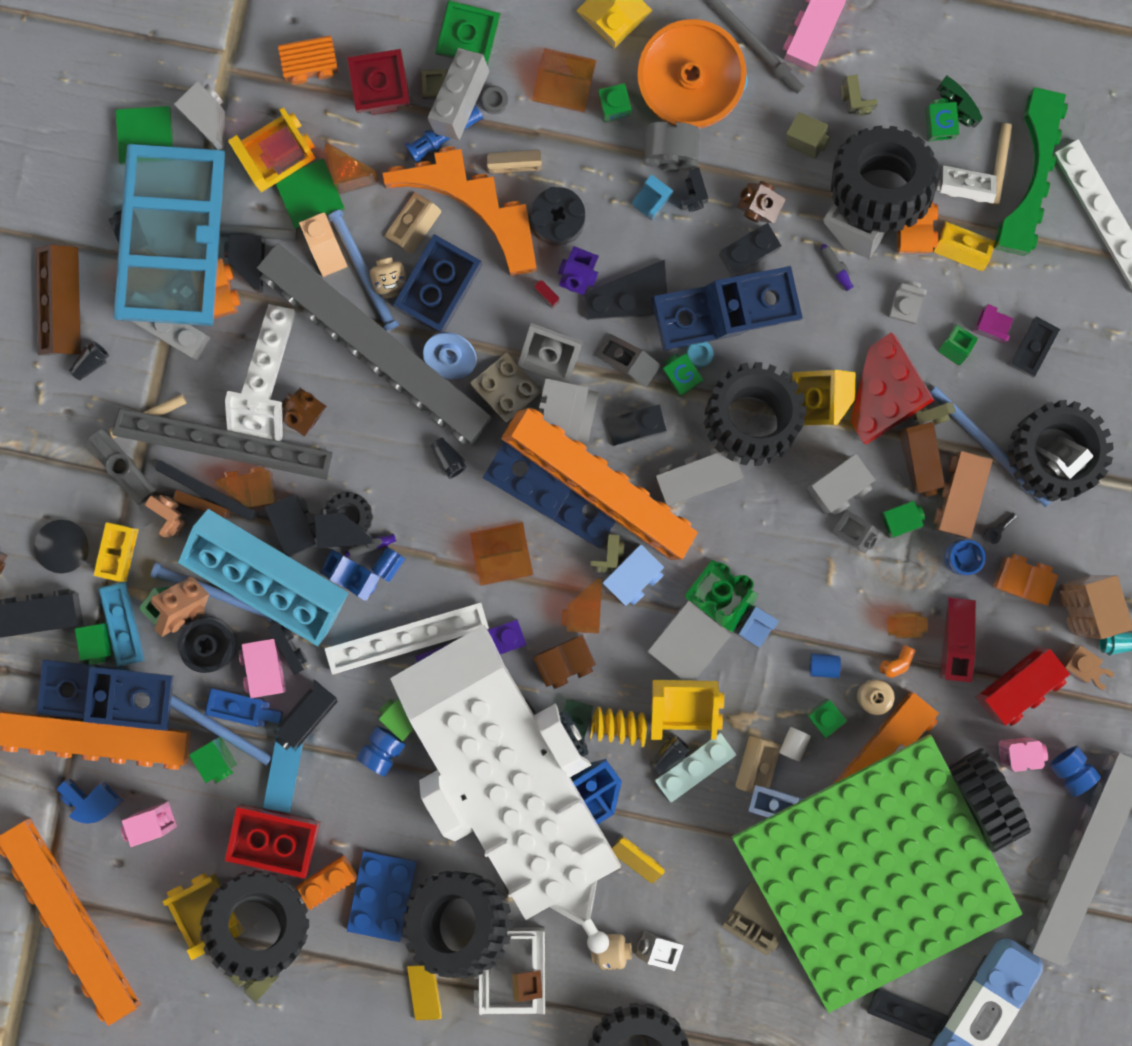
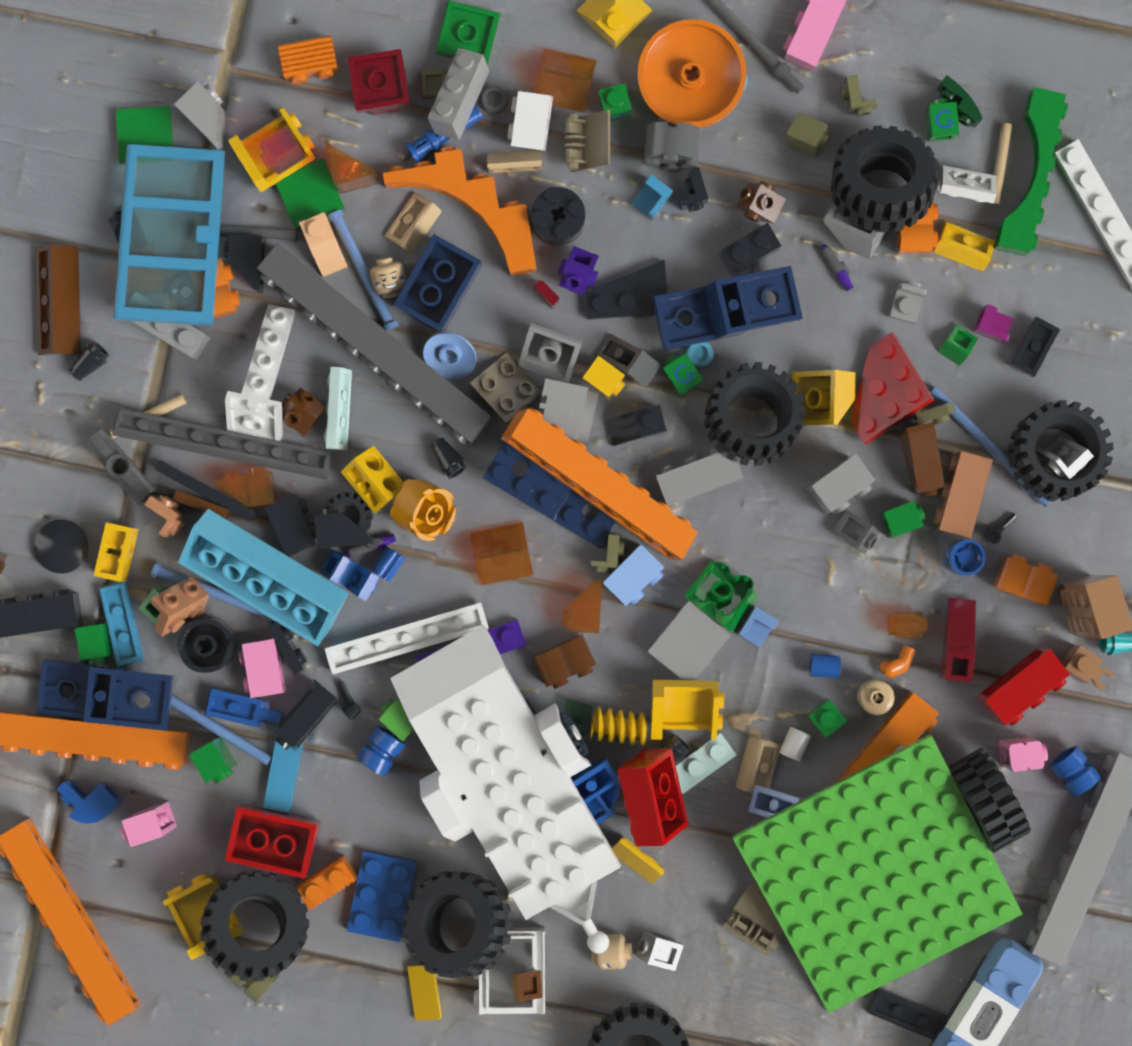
none -> light aqua plate [324,367,352,451]
none -> black hand [337,681,361,720]
none -> yellow brick [341,446,403,514]
none -> light orange brick [390,479,456,541]
none -> white brick [507,91,553,151]
none -> dark tan hinge [565,110,611,172]
none -> yellow brick [582,356,625,399]
none -> red brick [618,748,689,847]

